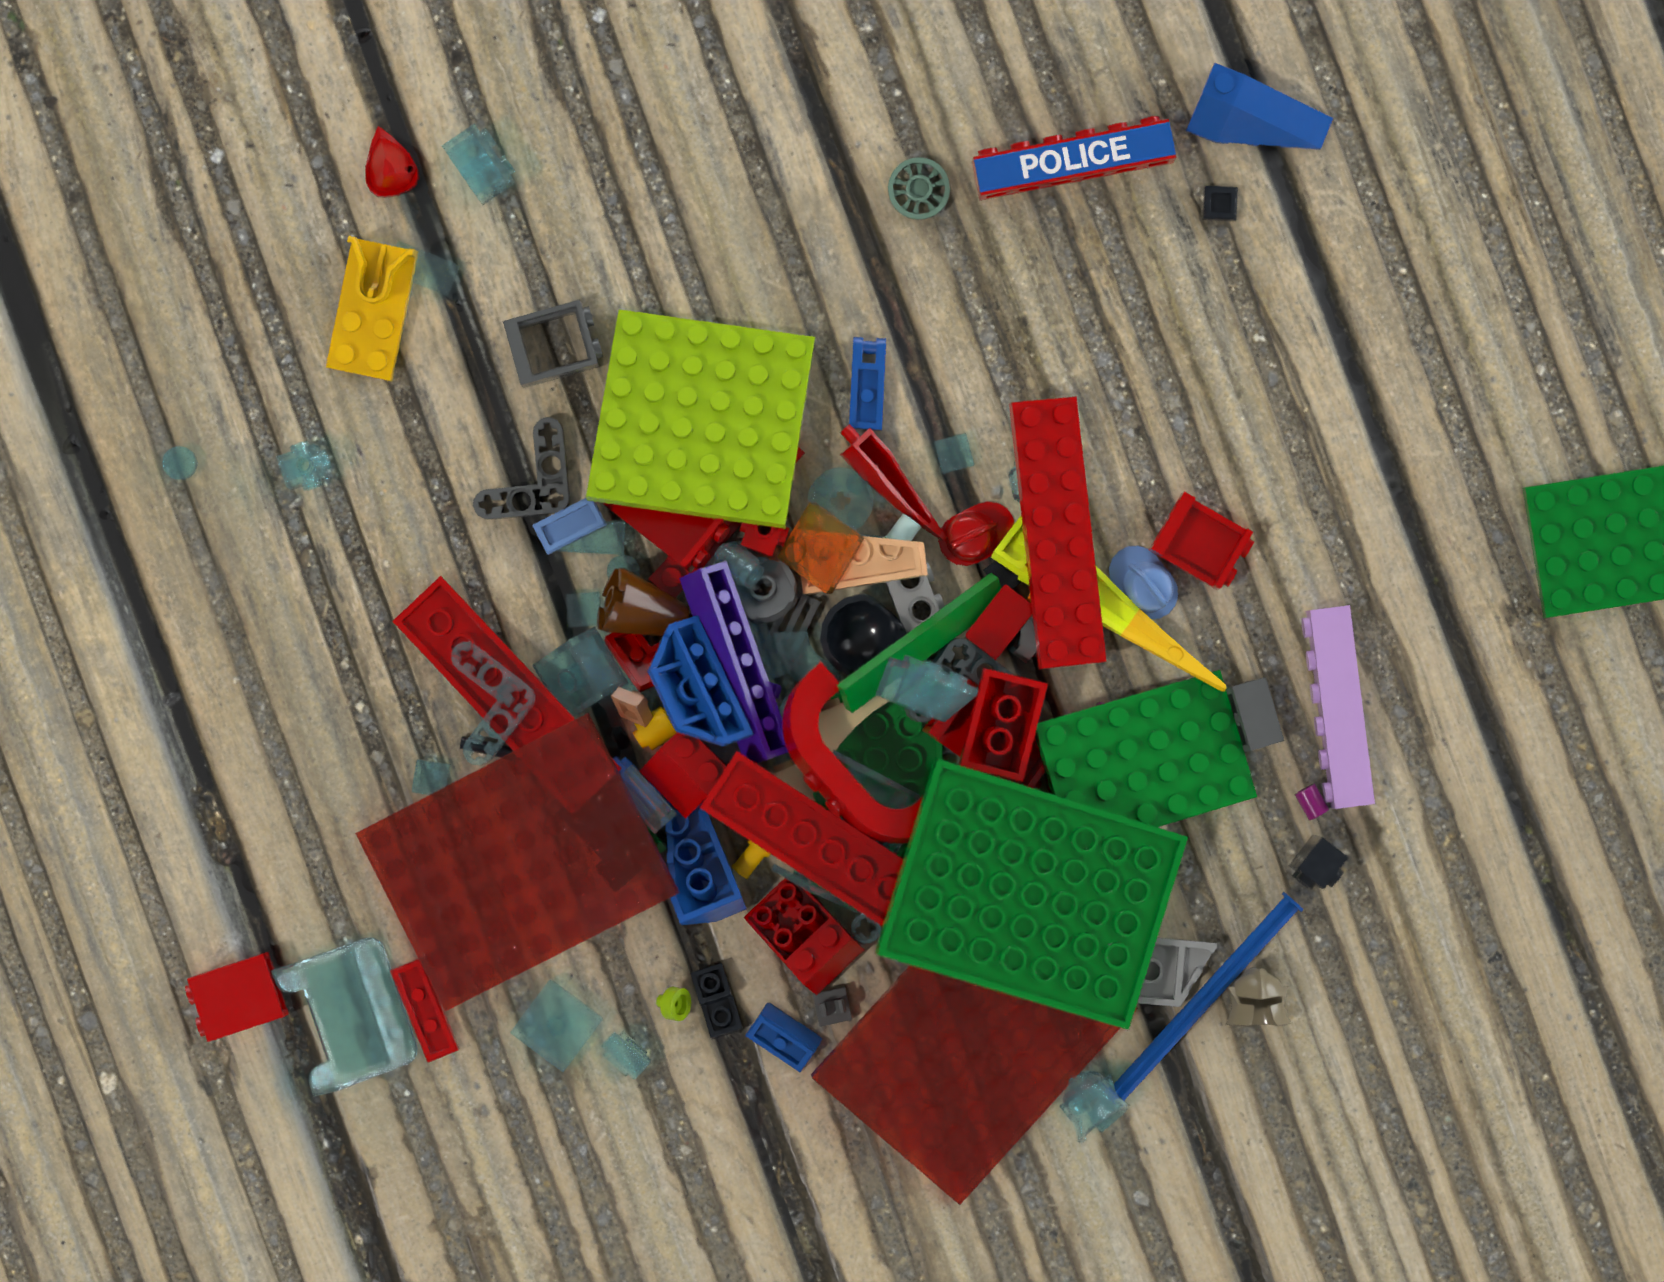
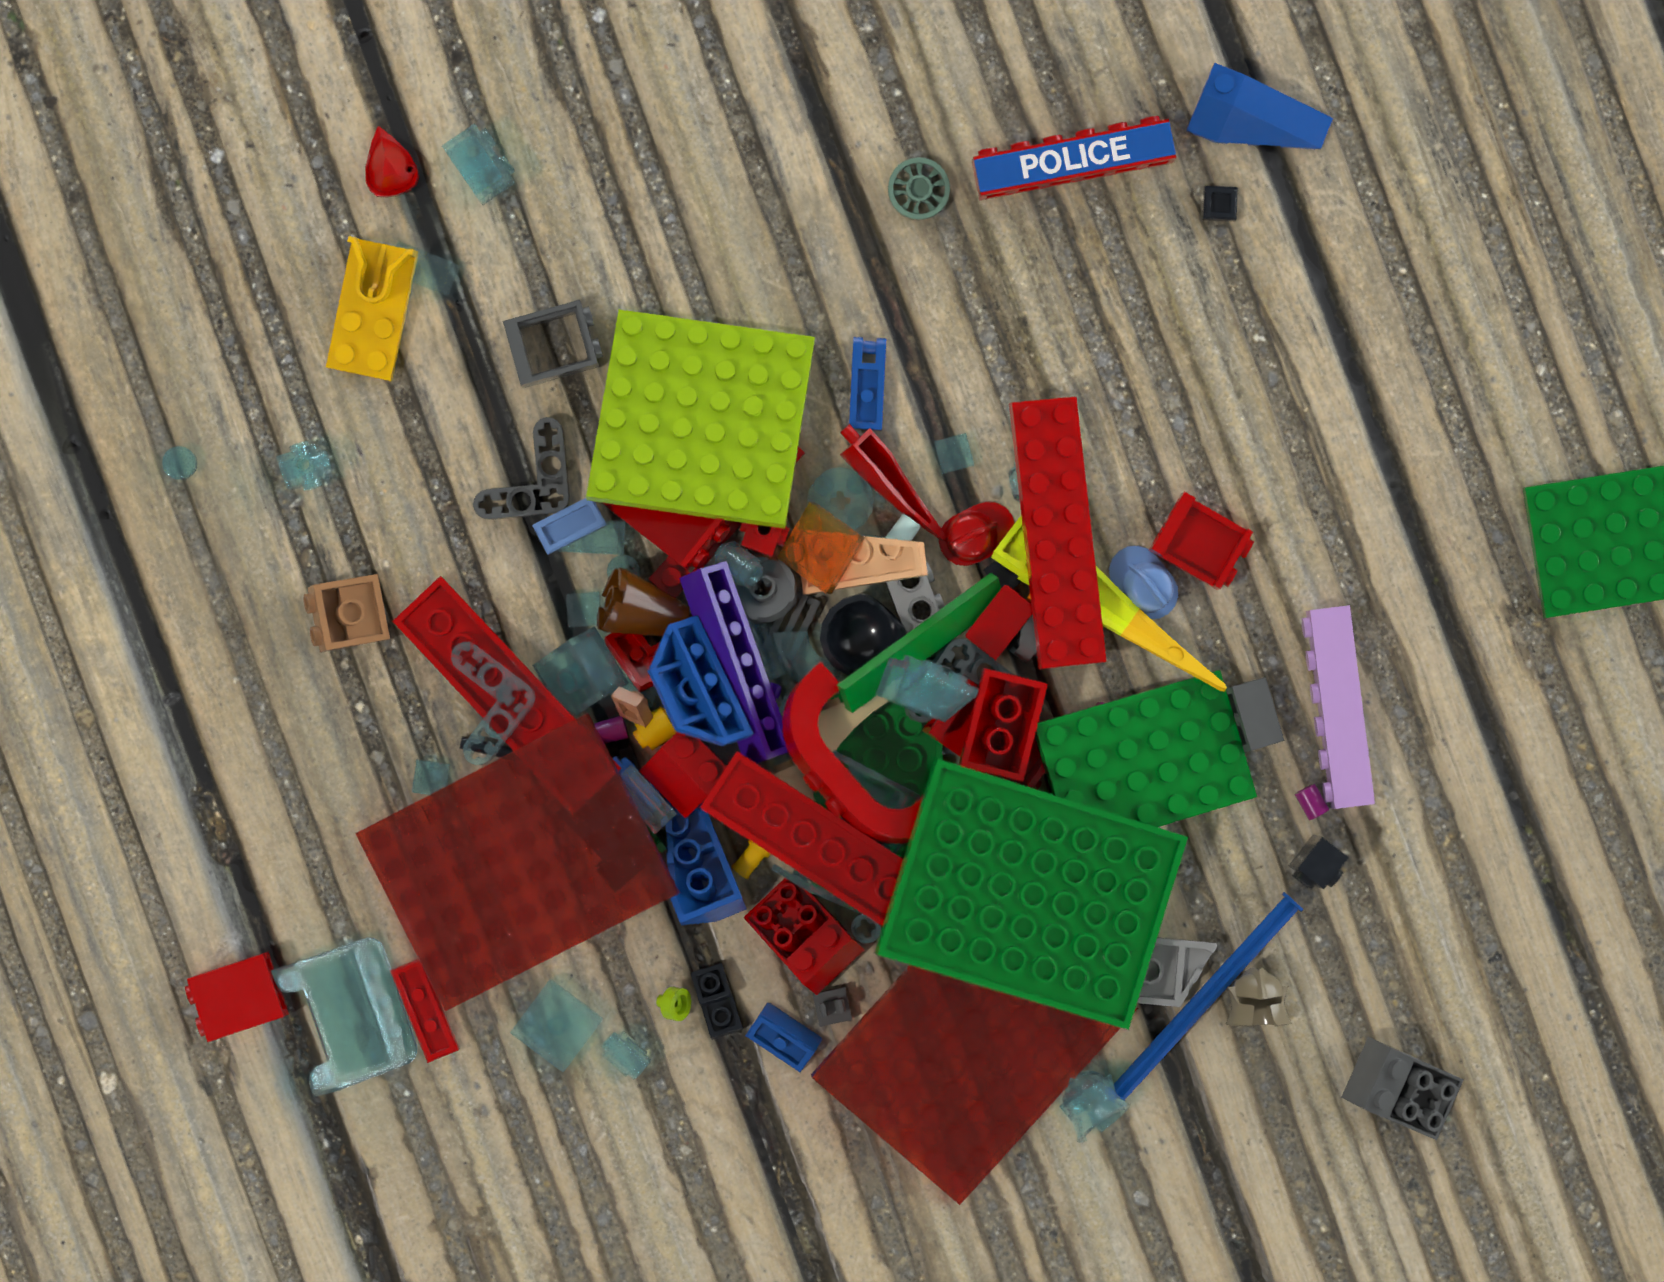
none -> medium nougat plate [303,574,390,653]
none -> magenta hinge [593,716,629,745]
none -> dark grey slope [1341,1037,1464,1140]

